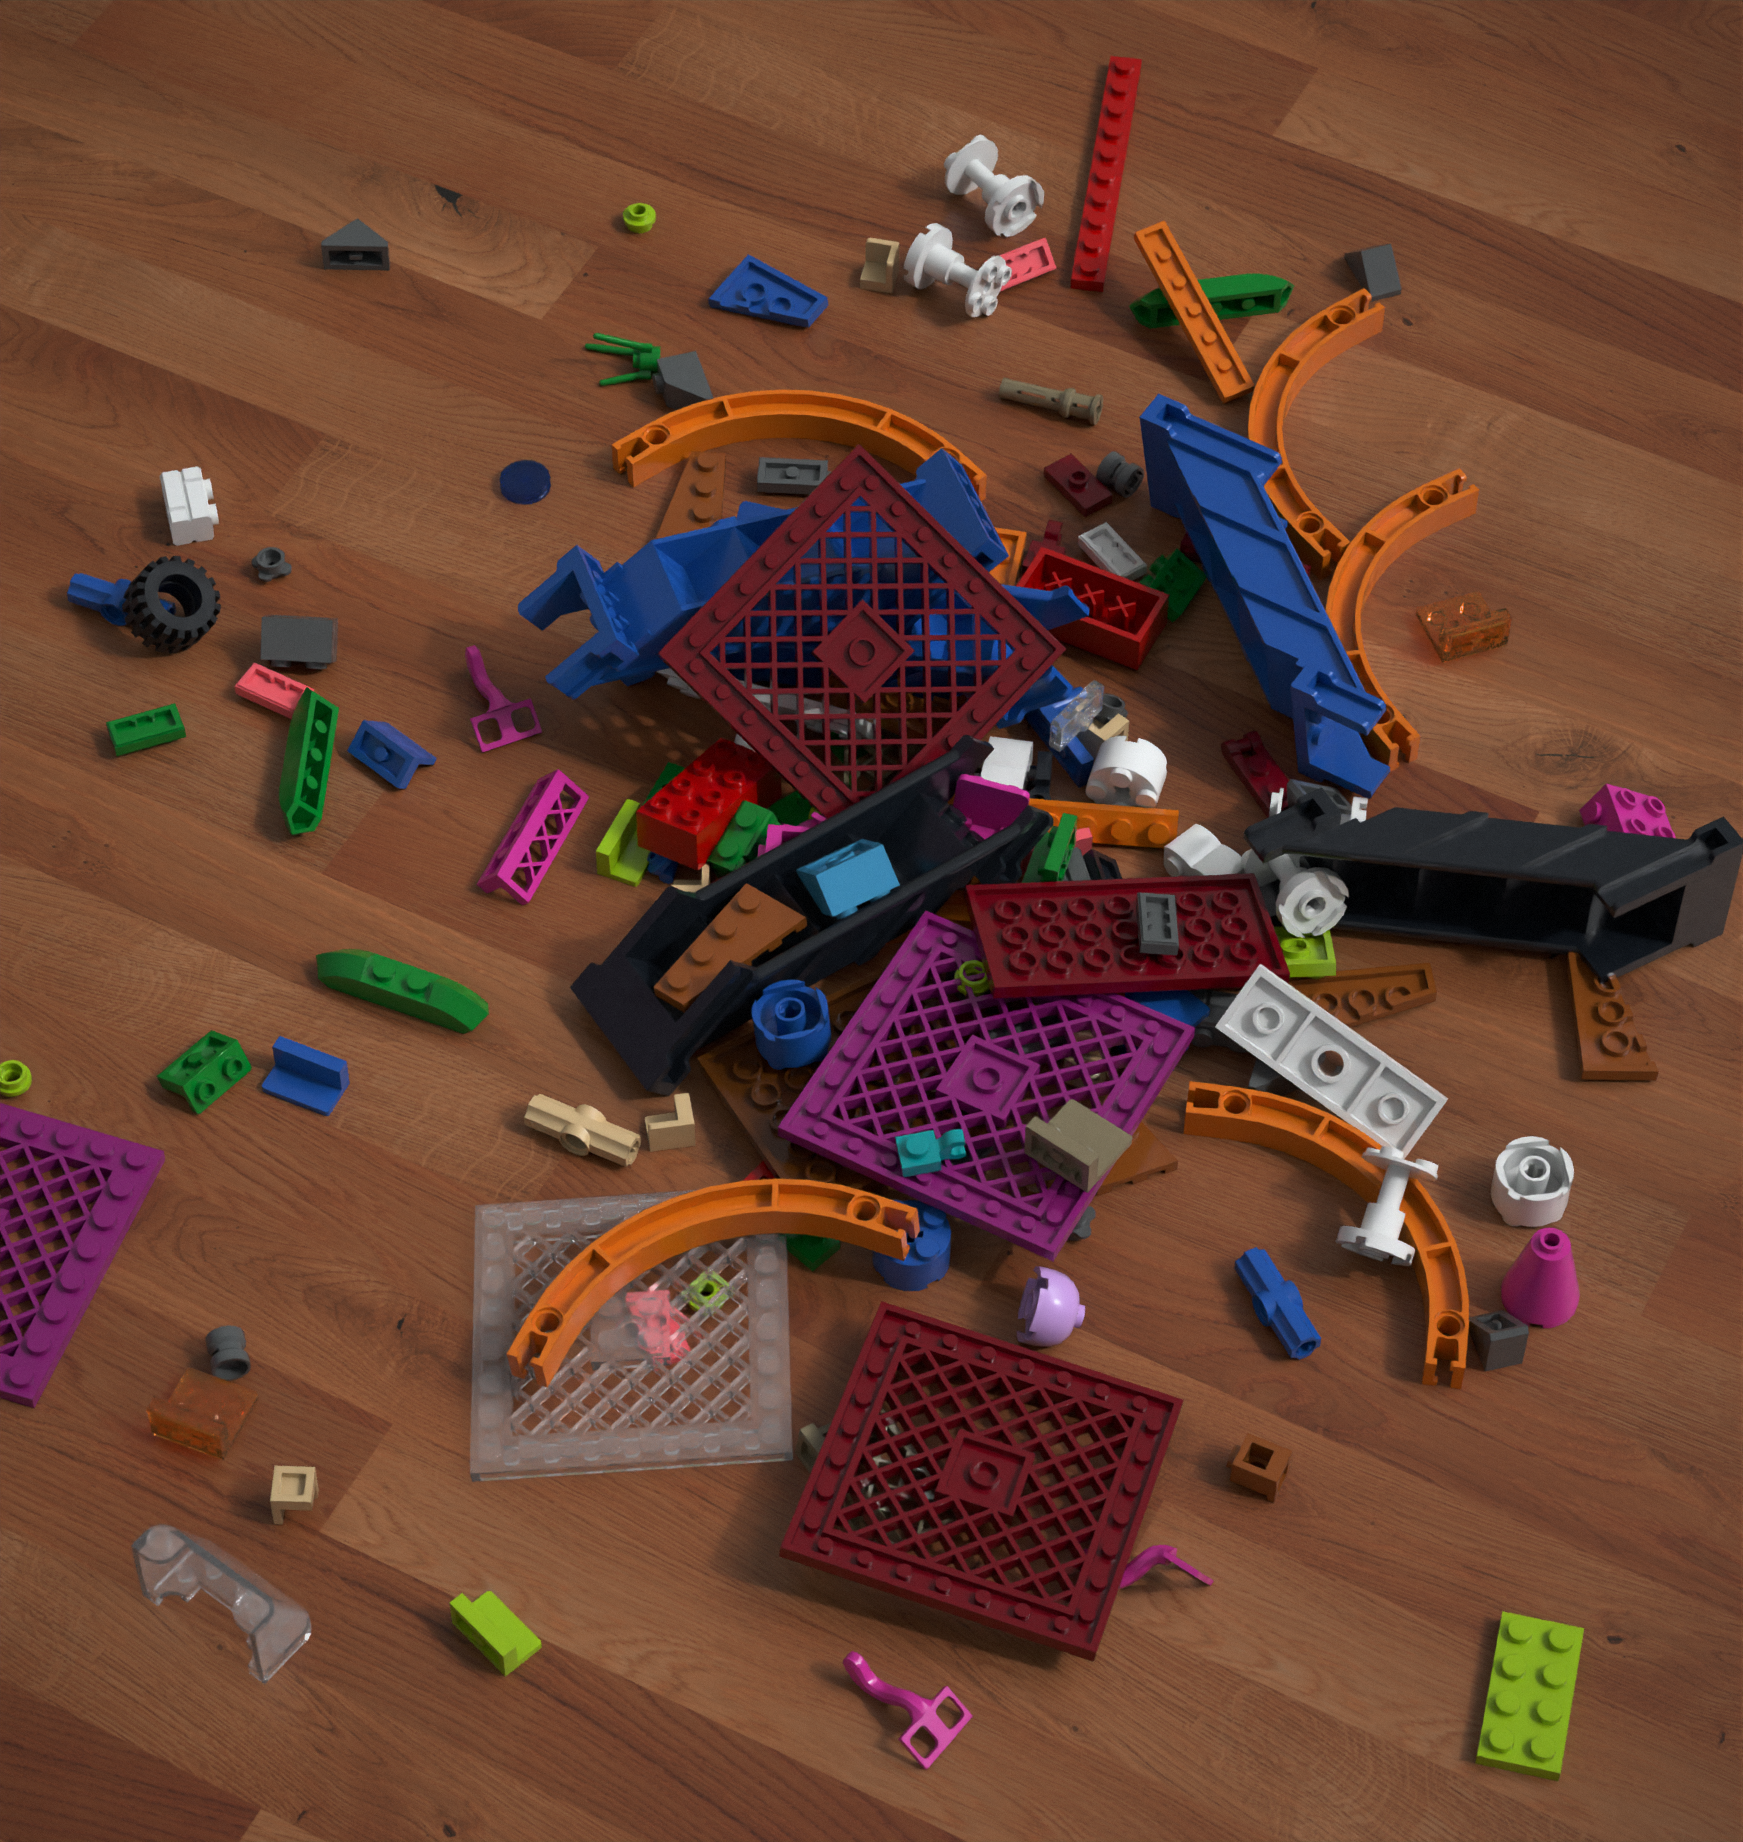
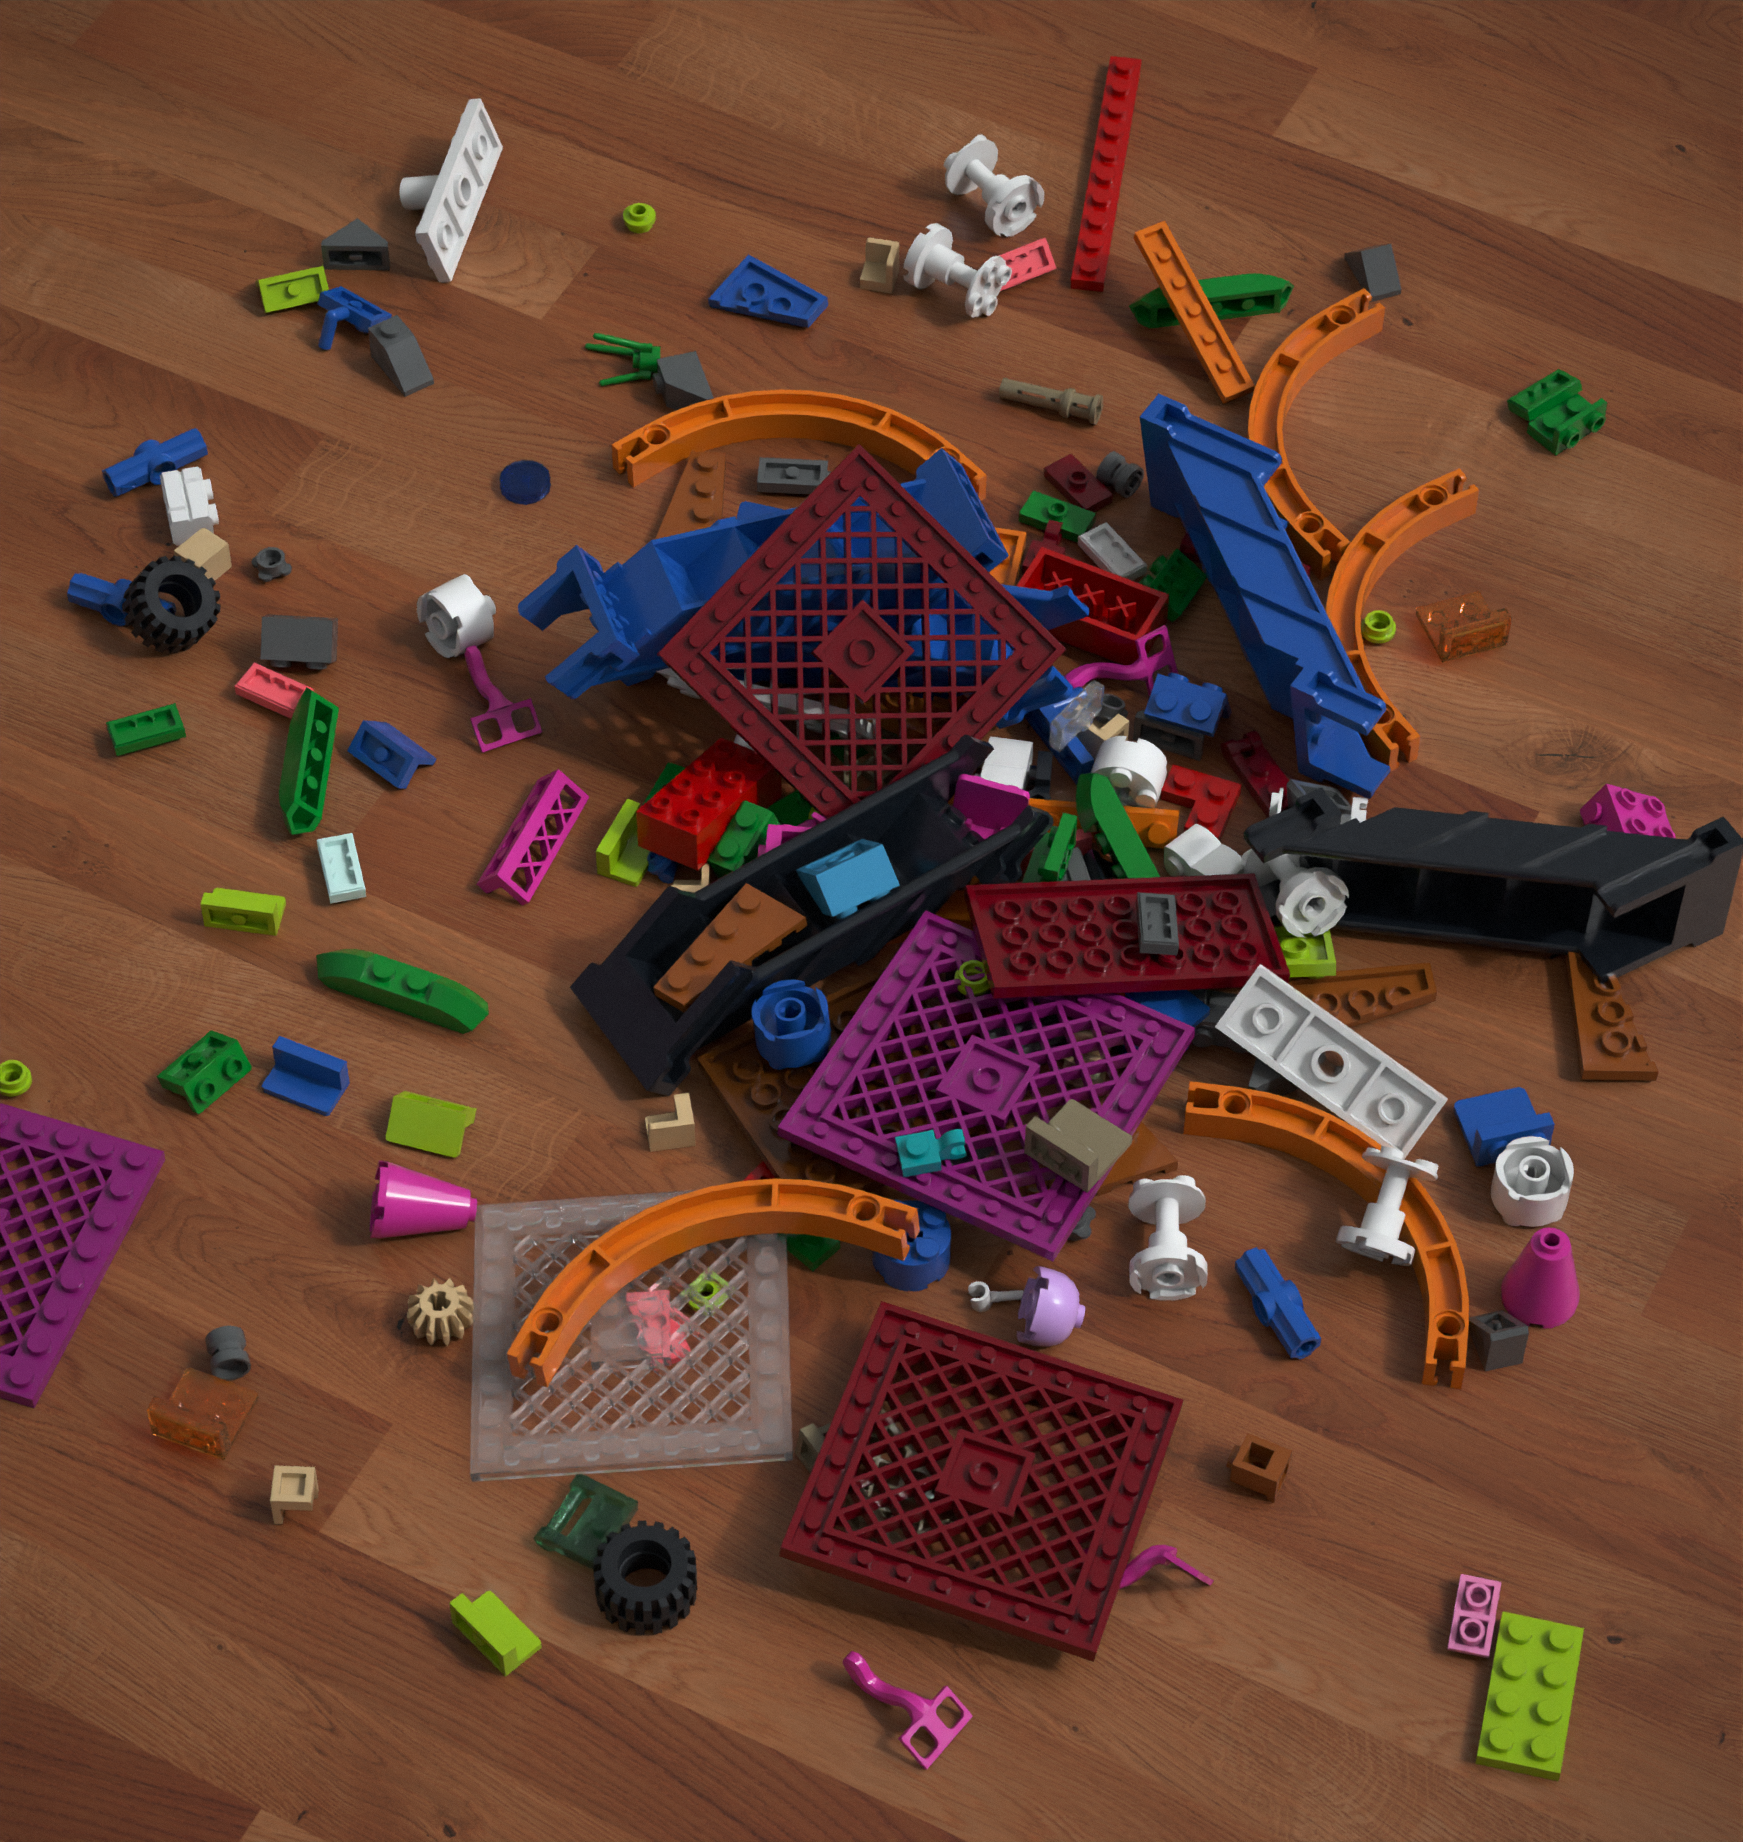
clear windscreen [131,1524,312,1684] -> none
tan piece [524,1093,641,1167] -> none
none -> blue piece [102,428,208,497]
none -> tan panel [174,528,232,581]
none -> lime panel [200,888,286,936]
none -> lime panel [255,266,329,313]
none -> light aqua plate [316,833,366,904]
none -> blue plate [318,286,392,350]
none -> dark grey slope [368,315,434,397]
none -> dark pink cone [370,1160,477,1239]
none -> lime panel [386,1091,477,1158]
none -> white plate [400,98,503,282]
none -> tan gear [407,1277,474,1346]
none -> white brick [417,574,496,658]
none -> clear green plate [534,1474,638,1570]
none -> black tyre [593,1520,697,1635]
none -> white hand [968,1281,1023,1312]
none -> green plate [1019,490,1096,543]
none -> dark pink piece [1064,625,1178,696]
none -> green brick [1076,773,1160,879]
none -> white piece [1128,1175,1208,1301]
none -> dark grey slope [1133,710,1205,761]
none -> blue bracket [1144,673,1231,737]
none -> red plate [1161,764,1242,841]
none -> lime plate [1361,610,1396,644]
none -> bright pink slope [1447,1574,1501,1658]
none -> blue bracket [1453,1087,1555,1167]
none -> green plate [1507,369,1582,422]
none -> green bracket [1527,393,1607,456]

